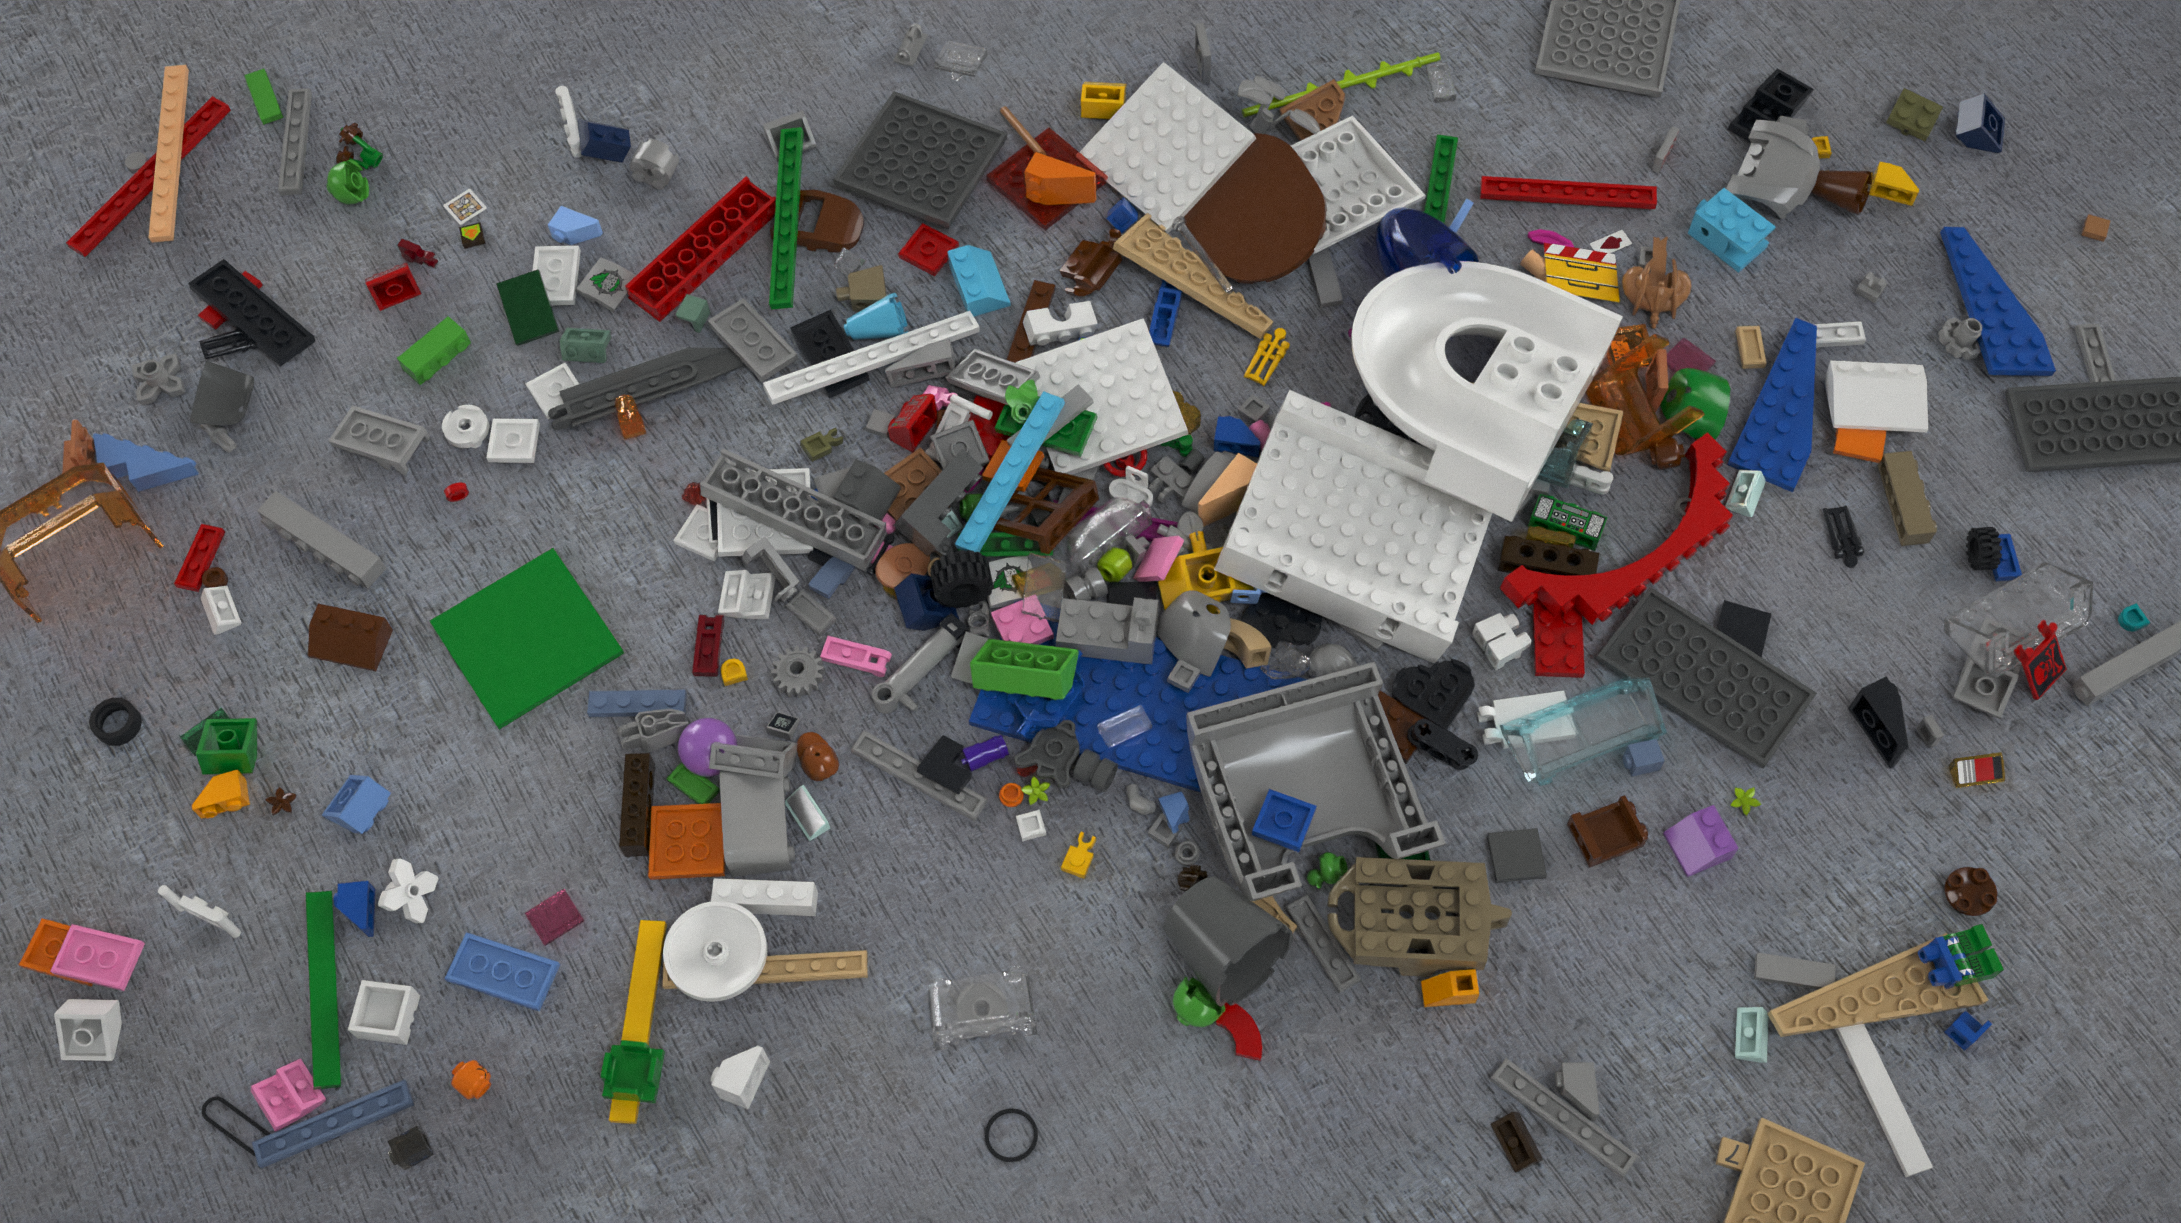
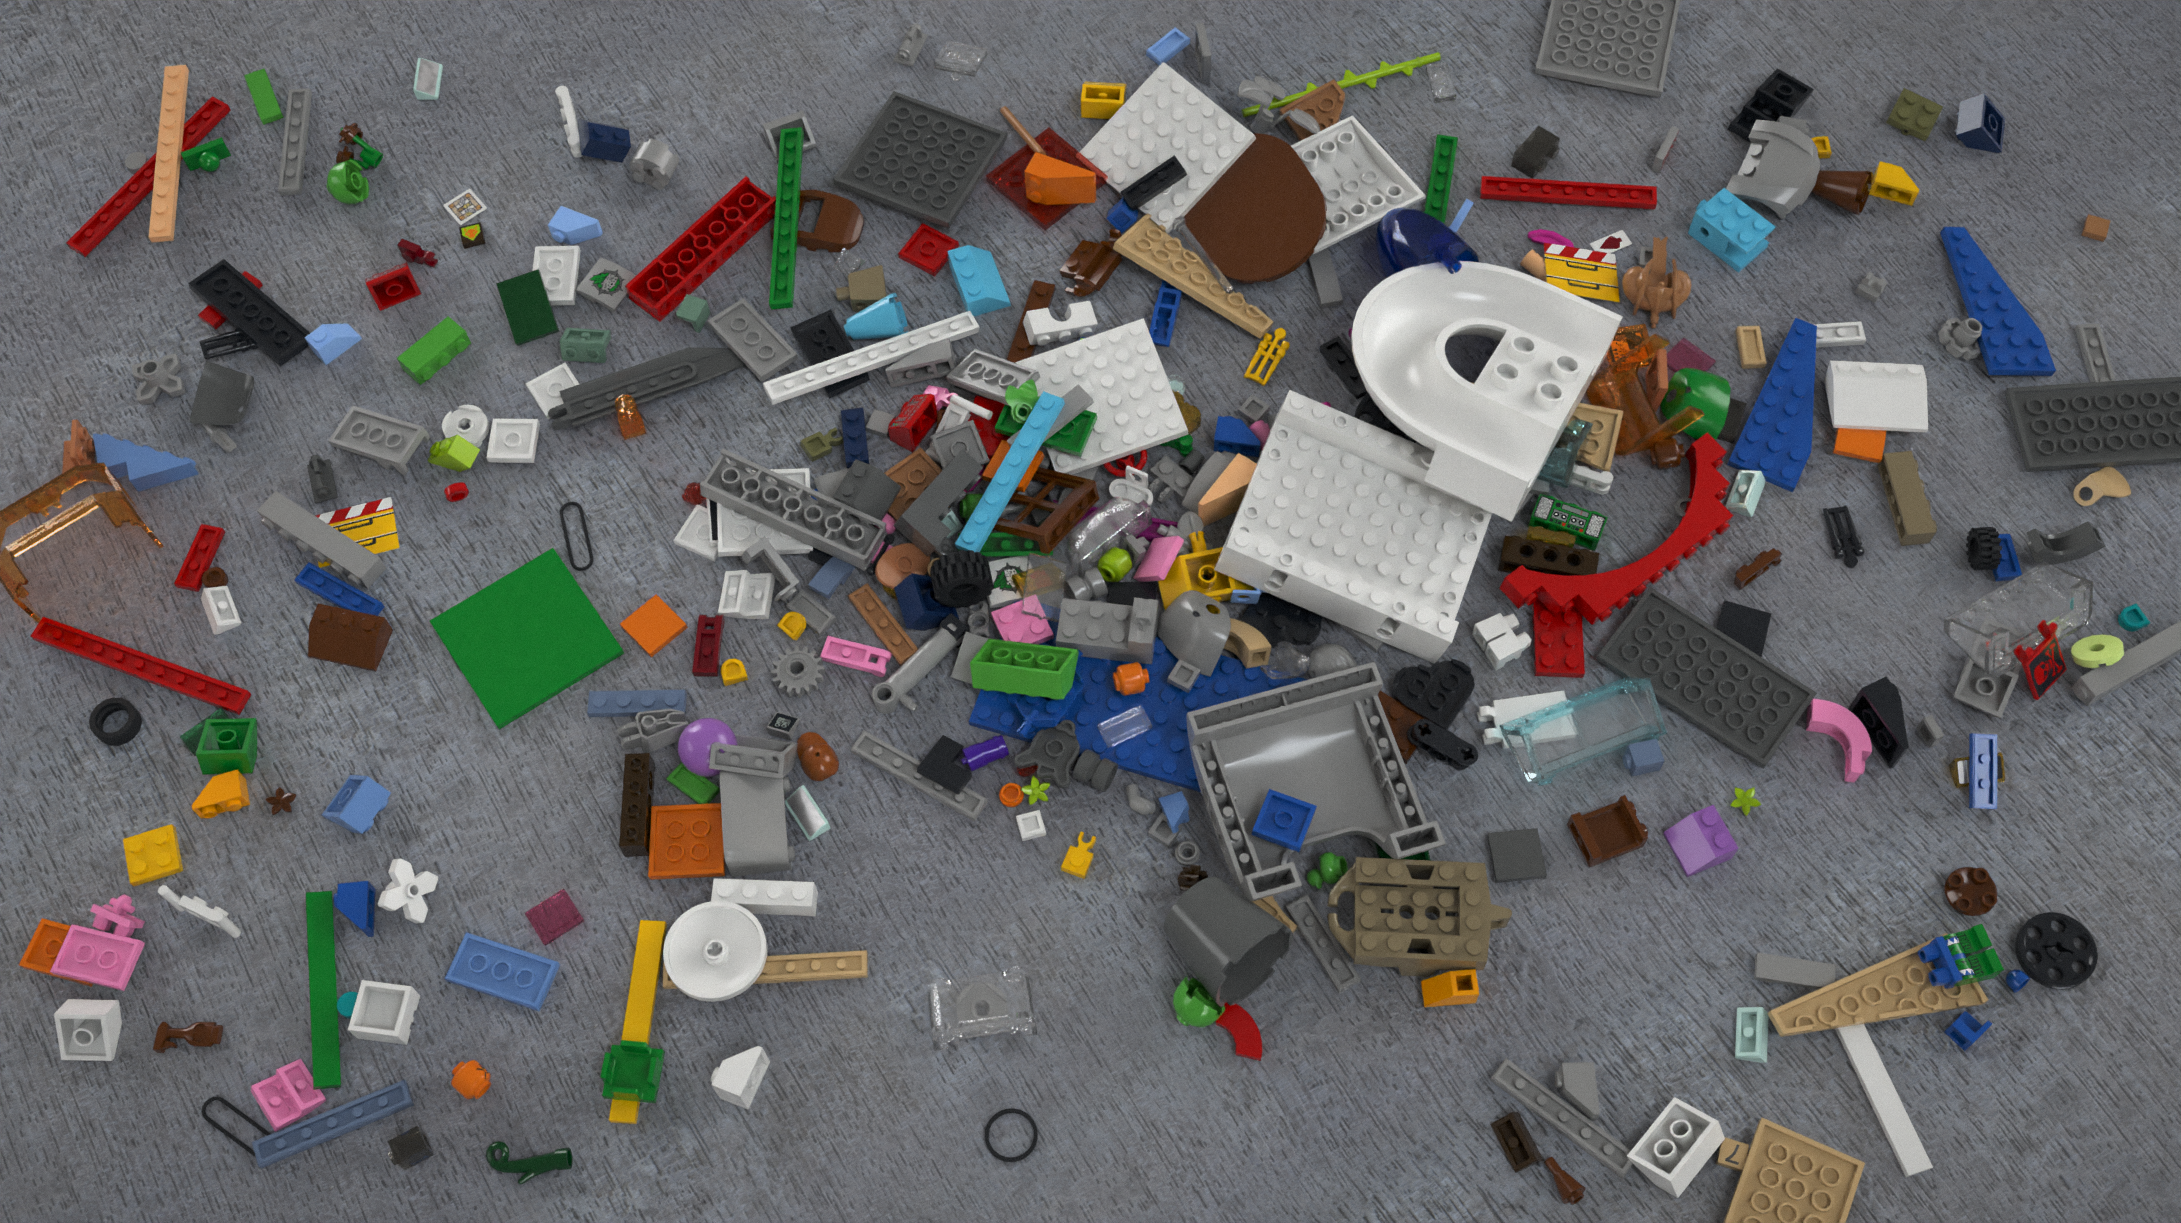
none -> red plate [31,616,252,715]
none -> bright pink hips [90,894,145,938]
none -> yellow plate [123,824,183,886]
none -> reddish brown piece [153,1022,223,1053]
none -> green tile [181,137,231,172]
none -> blue tile [294,562,385,616]
none -> light blue slope [304,323,362,365]
none -> dark grey hinge [307,455,338,504]
none -> sticker [315,497,399,568]
none -> teal tile [337,992,358,1019]
none -> flat silver slope [413,58,443,100]
none -> lime slope [427,434,480,472]
none -> dark green plant [486,1141,573,1185]
none -> black piece [560,502,593,571]
none -> orange tile [620,594,688,658]
none -> yellow tile [777,612,806,640]
none -> dark blue plate [841,407,870,468]
none -> medium nougat tile [848,583,918,666]
none -> orange head [1113,662,1149,696]
none -> black plate [1120,155,1187,211]
none -> light blue tile [1146,27,1190,66]
none -> clear tile [1167,375,1185,398]
none -> black plate [1319,336,1368,399]
none -> clear smoke brick [1511,125,1560,179]
none -> reddish brown cone [1544,1157,1586,1205]
none -> white slope [1627,1097,1725,1198]
none -> clear smoke tile [1717,398,1747,444]
none -> reddish brown hinge [1734,548,1782,590]
none -> bright pink arch [1806,699,1872,783]
none -> tile [1969,733,1997,809]
none -> blue hinge [2006,970,2030,993]
none -> black wedge [2015,912,2098,990]
none -> dark grey arch [2026,521,2106,565]
none -> yellowish green tile [2071,635,2124,668]
none -> tan piece [2074,467,2131,506]

